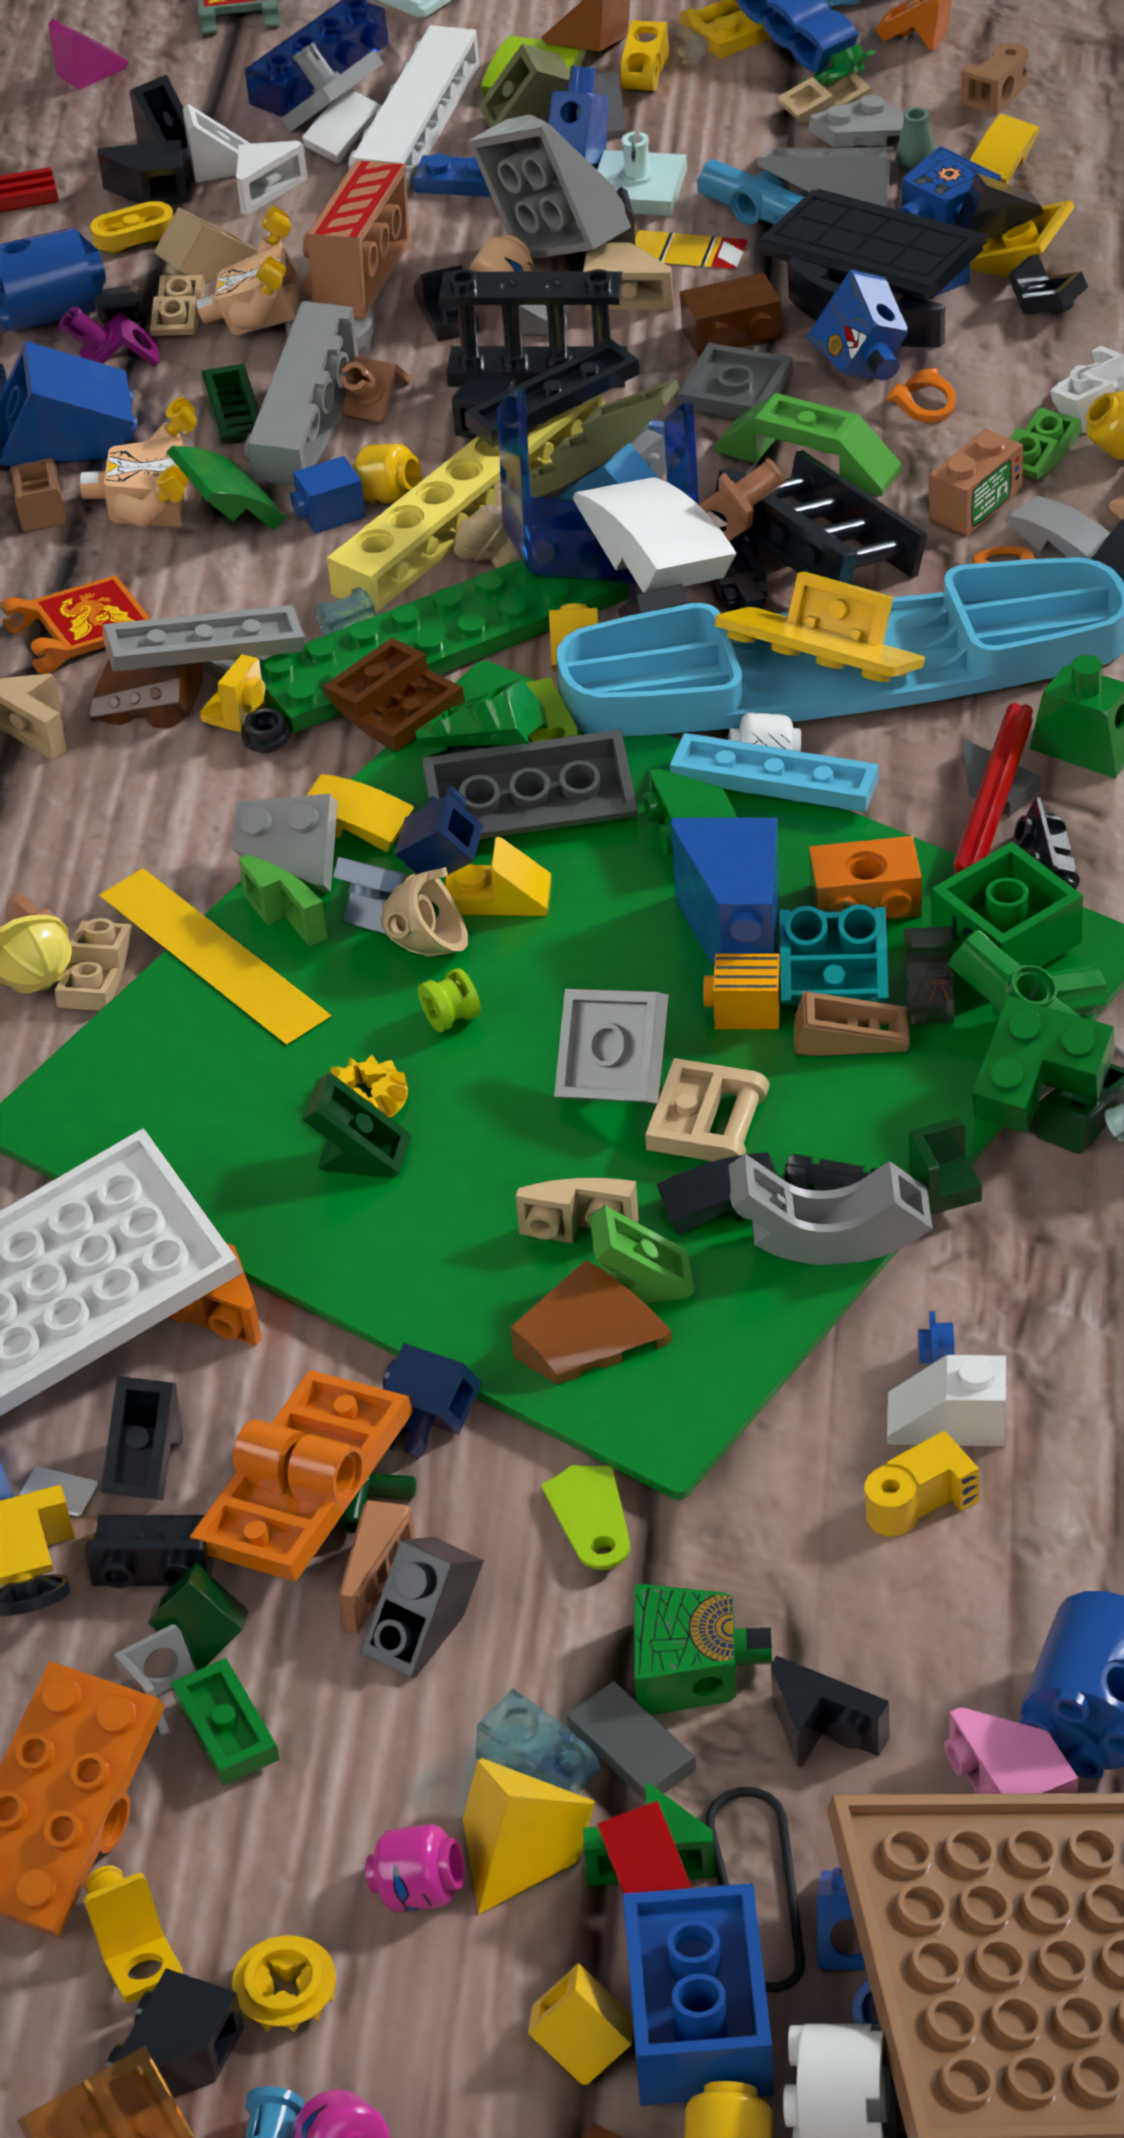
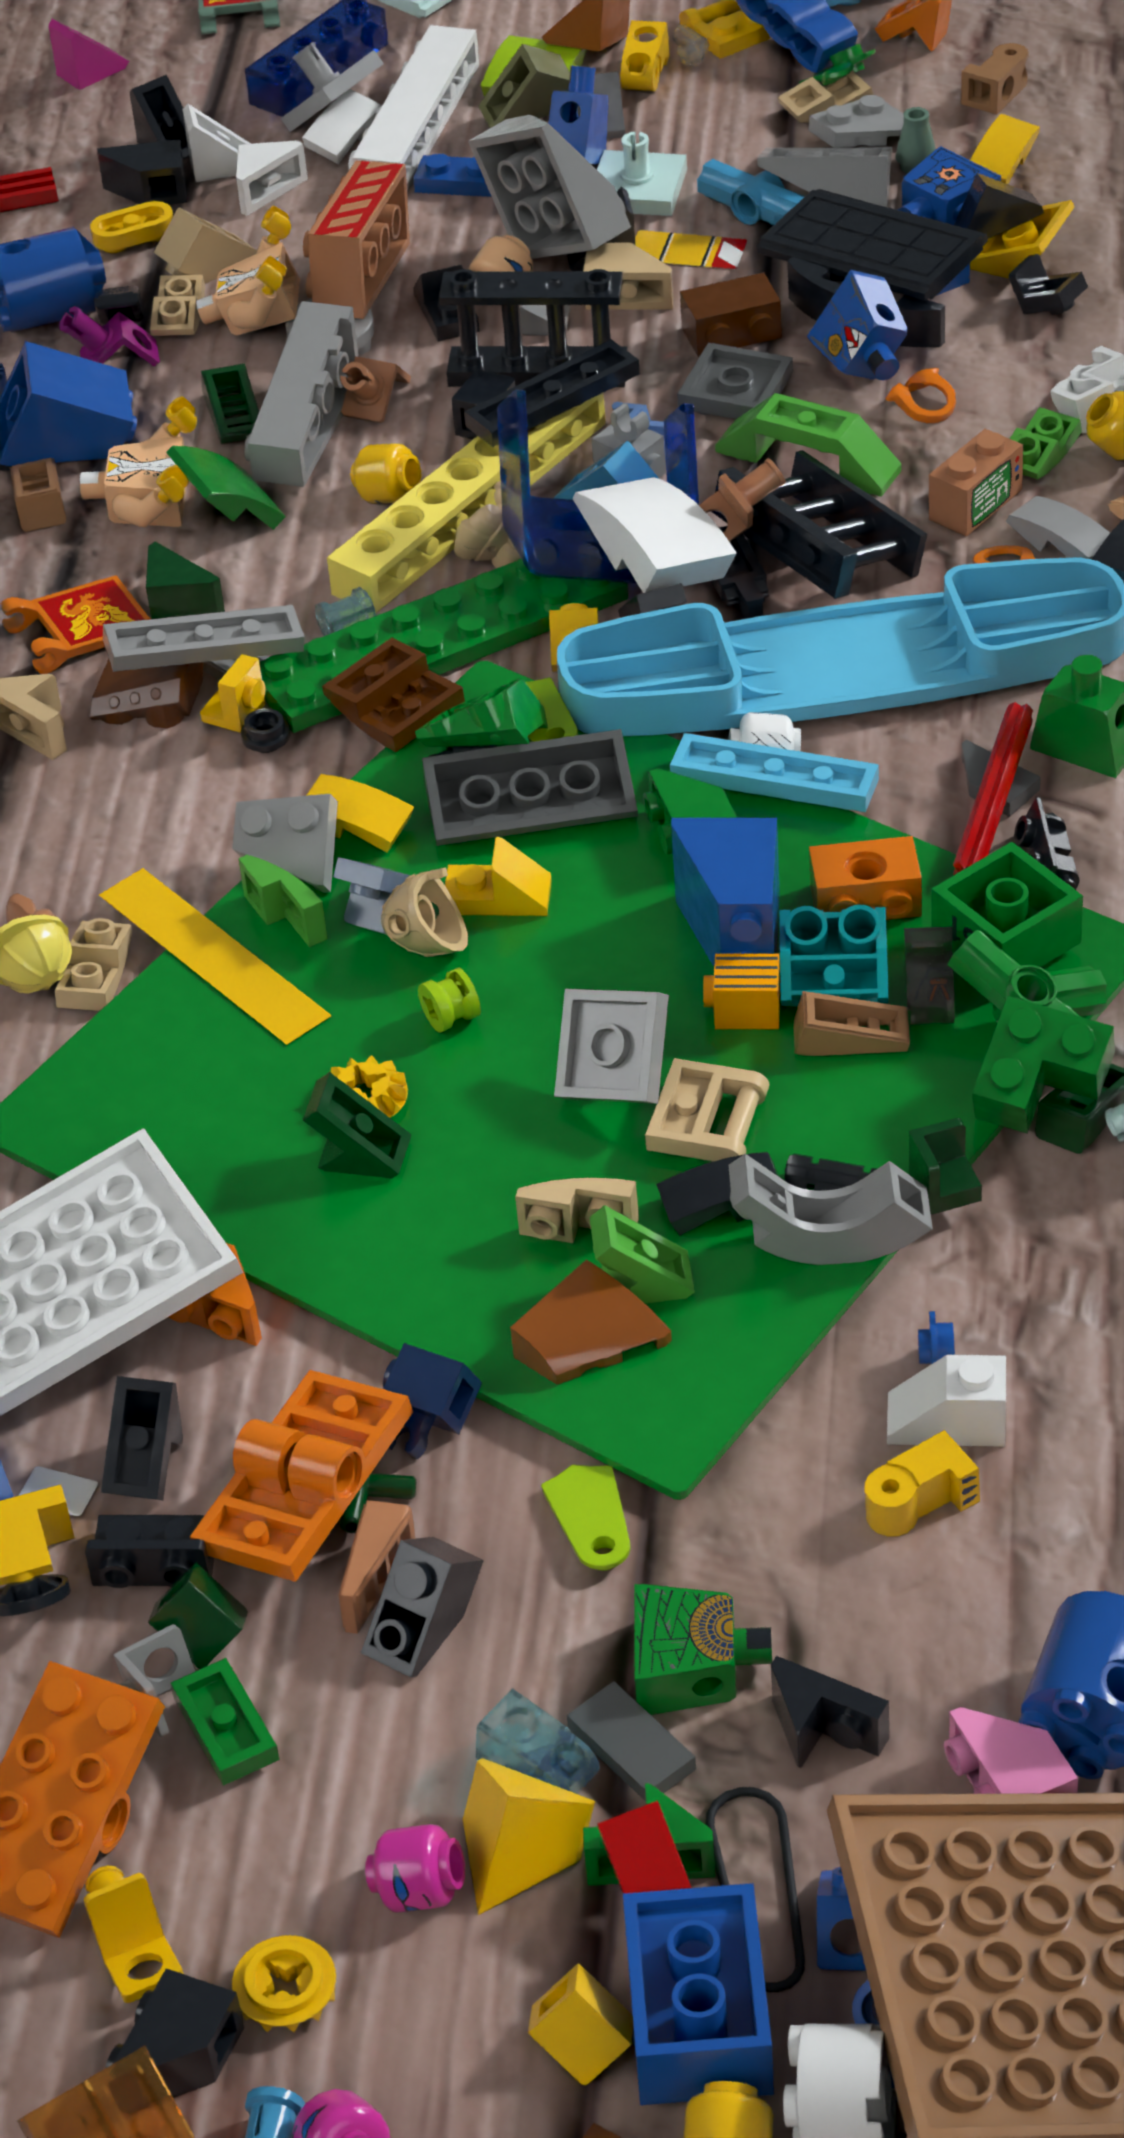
blue brick [290,456,366,534] -> none
dark blue brick [395,786,483,879] -> none
olive slope [519,379,680,501] -> none
yellow bracket [714,572,925,682] -> none
none -> dark green slope [146,541,225,619]

